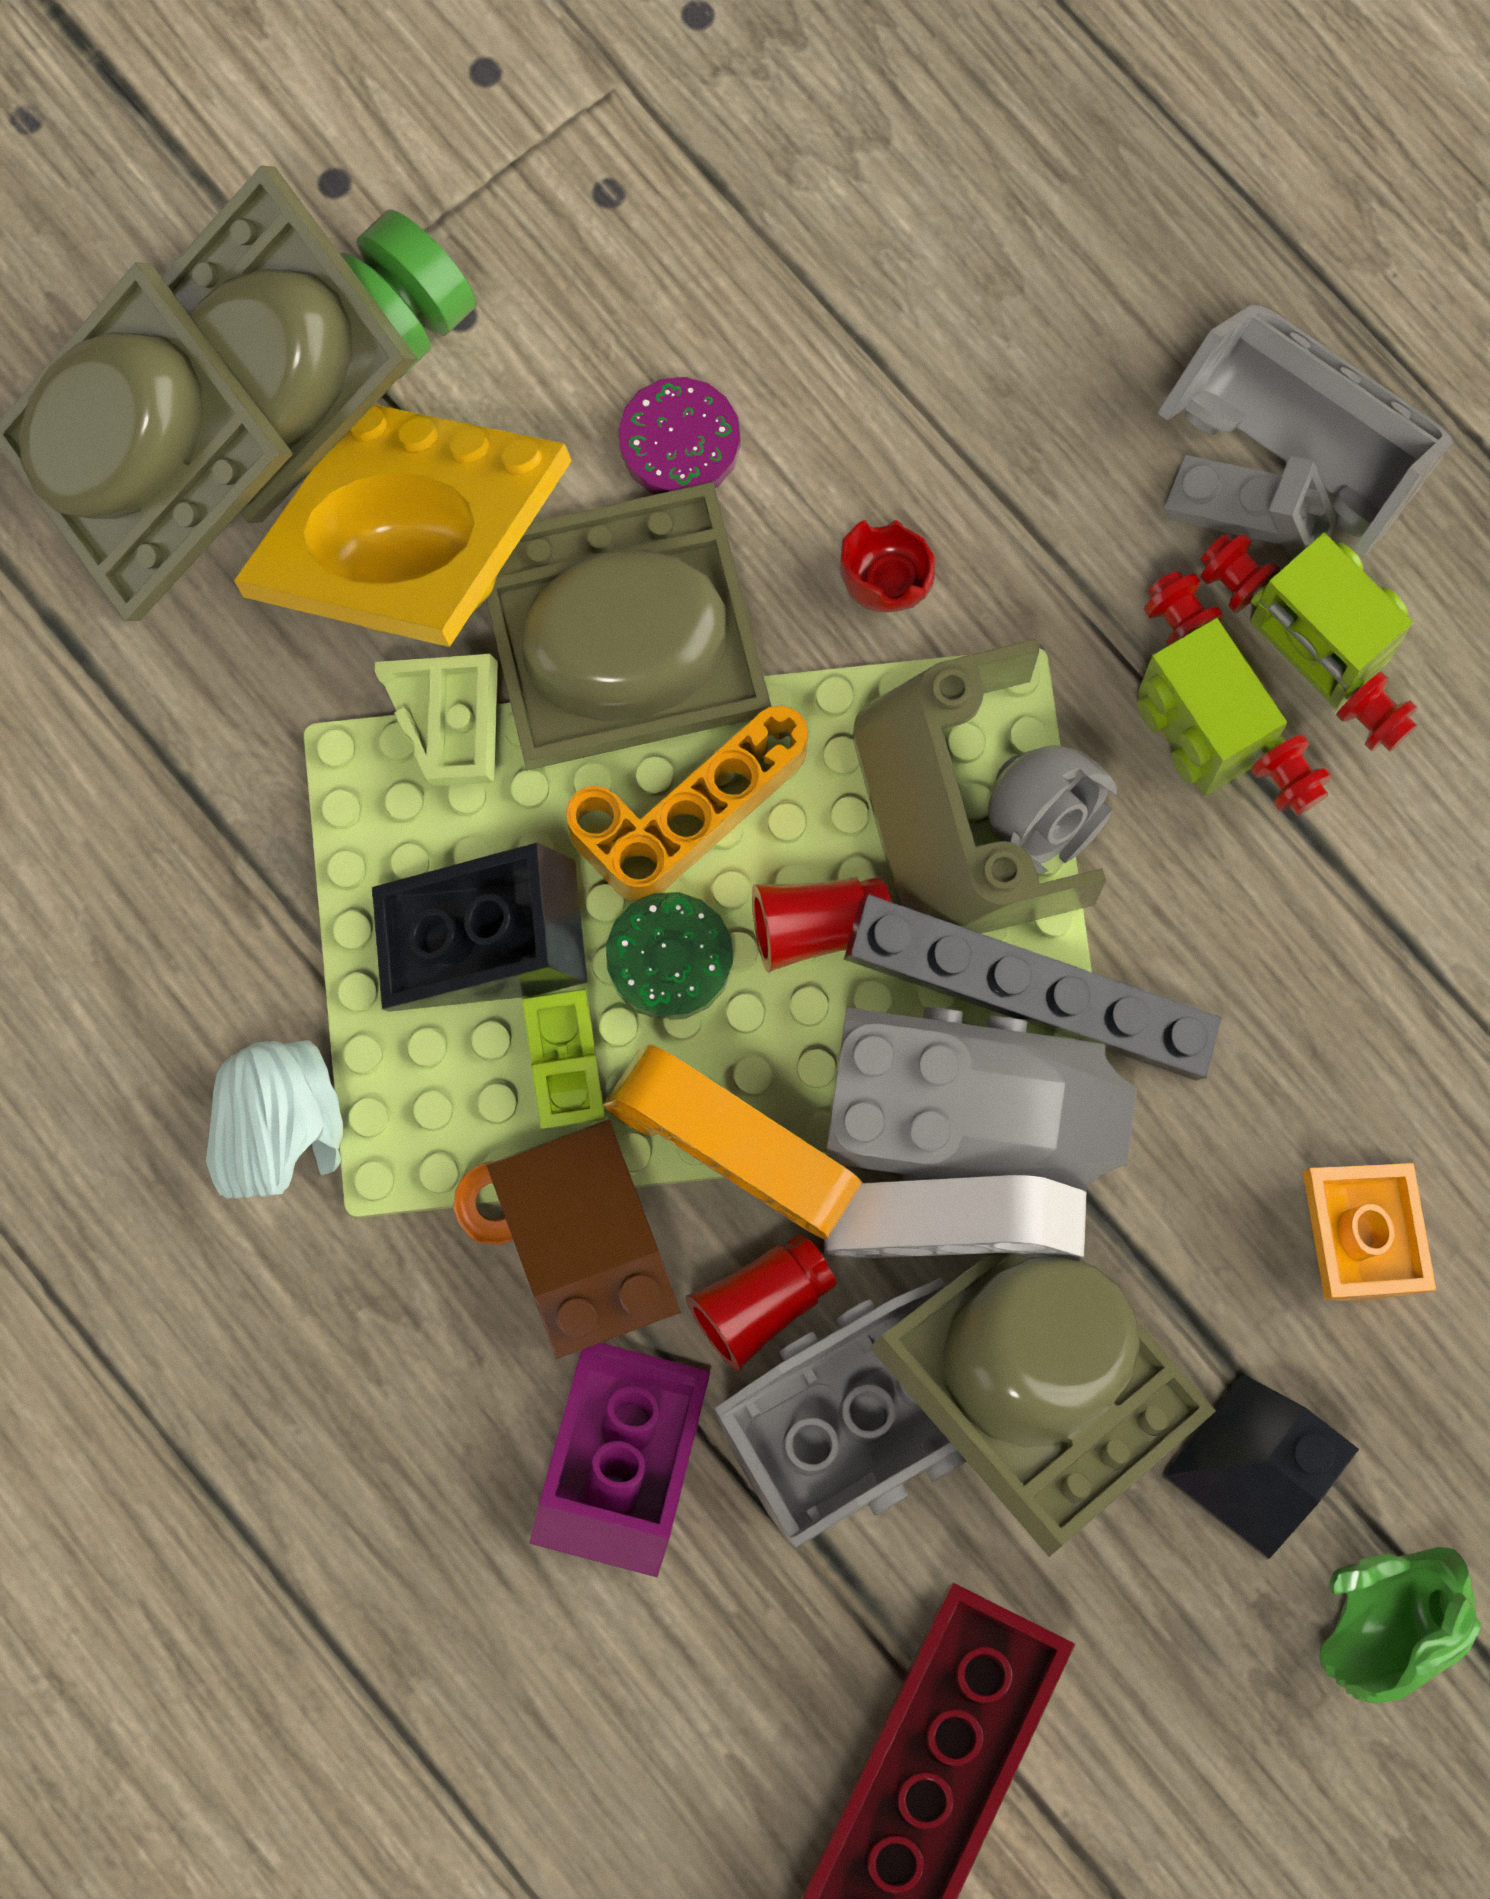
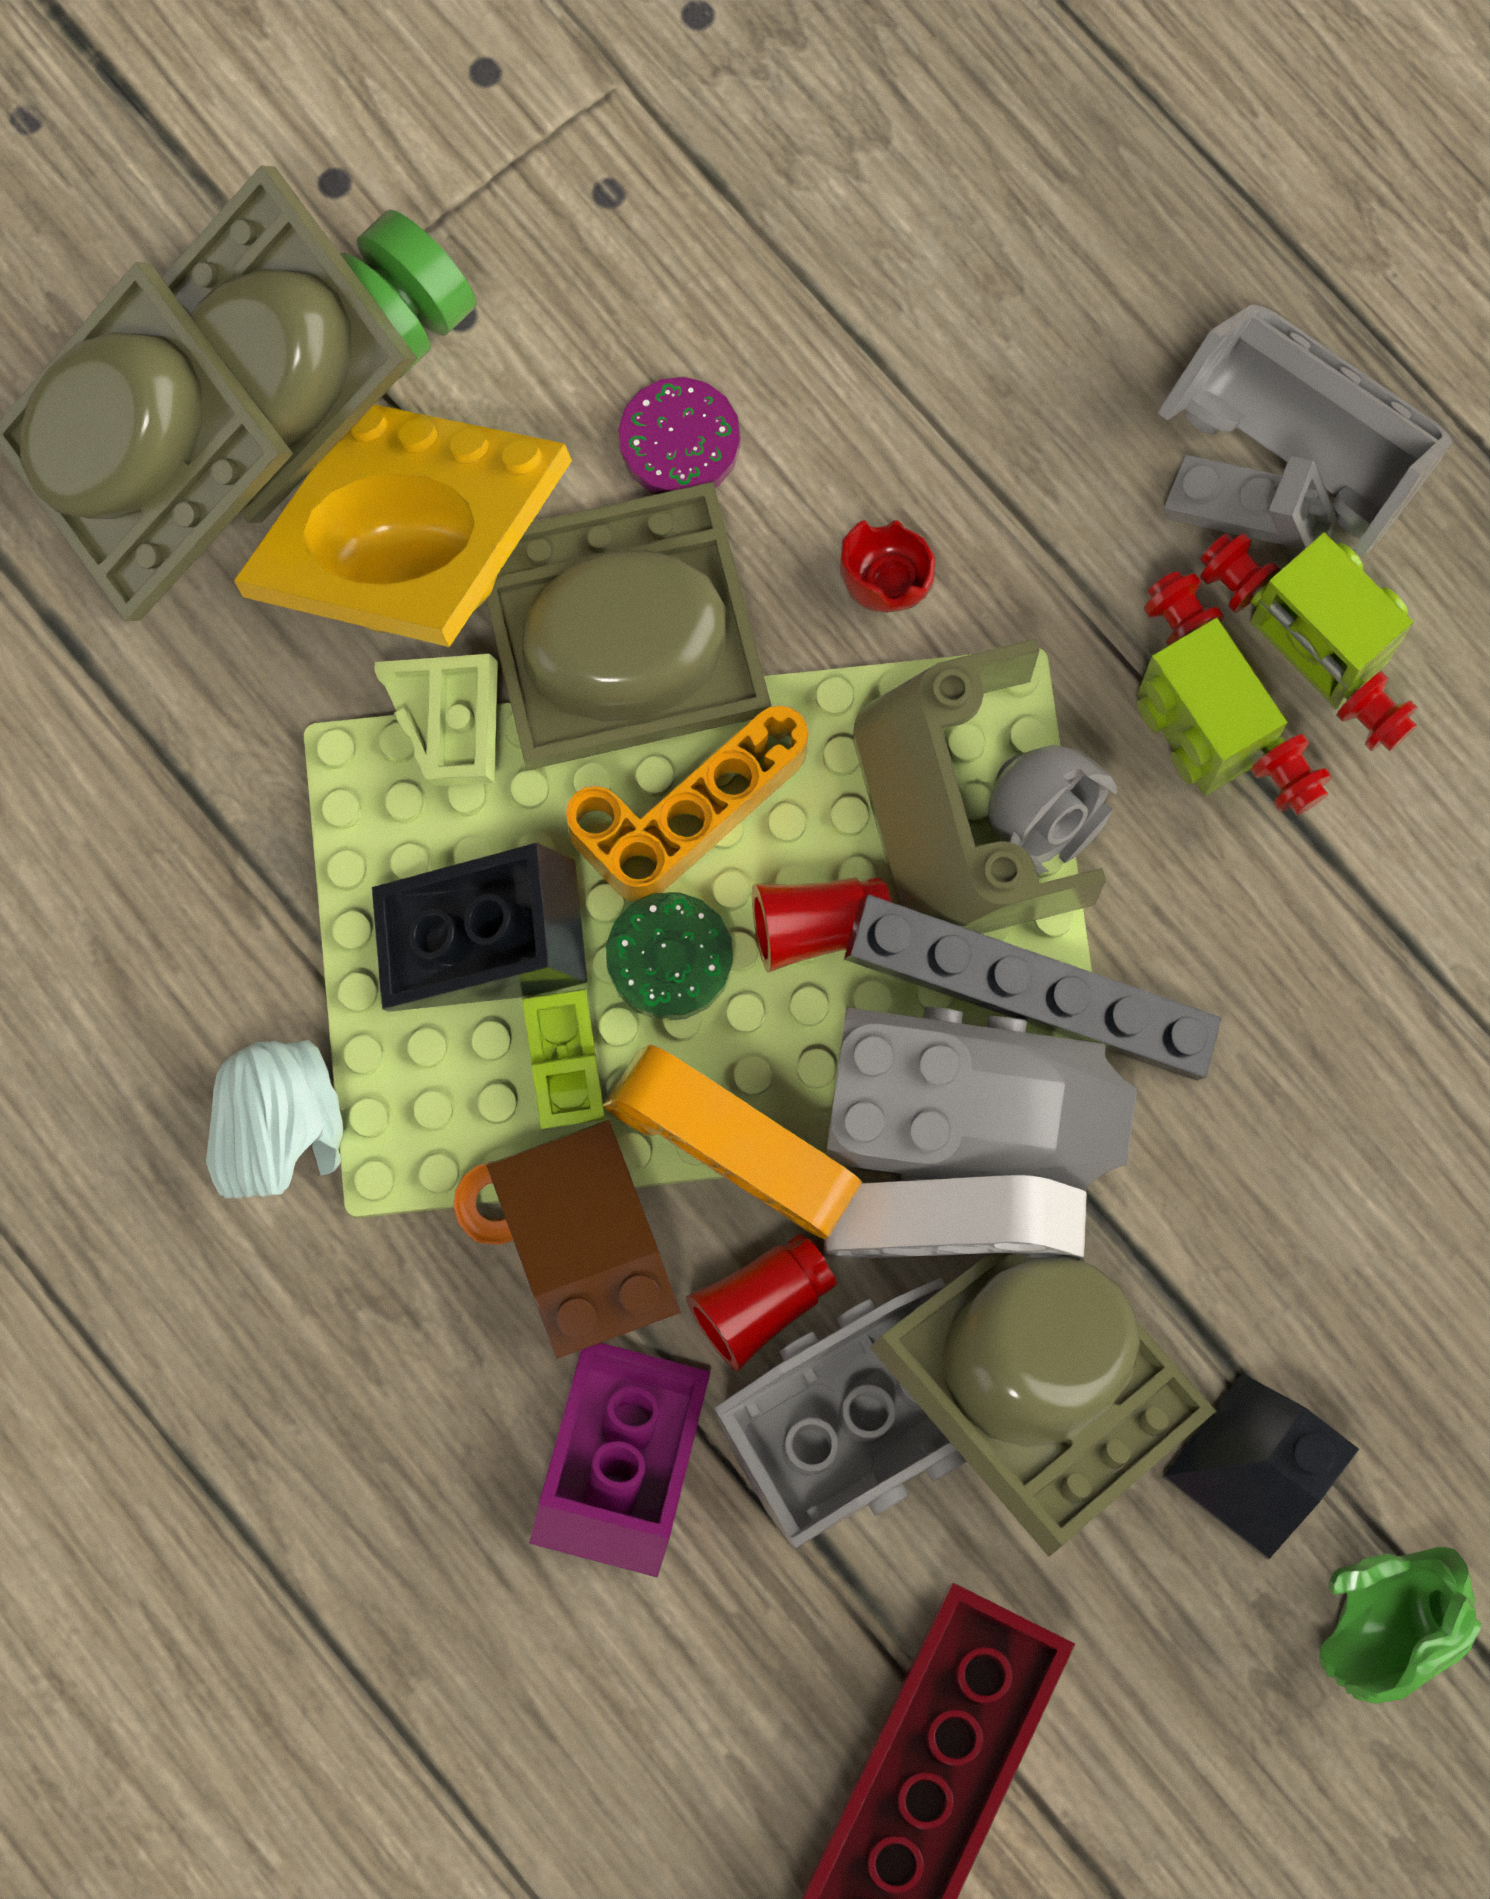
light orange slope [1302,1163,1436,1302] -> none

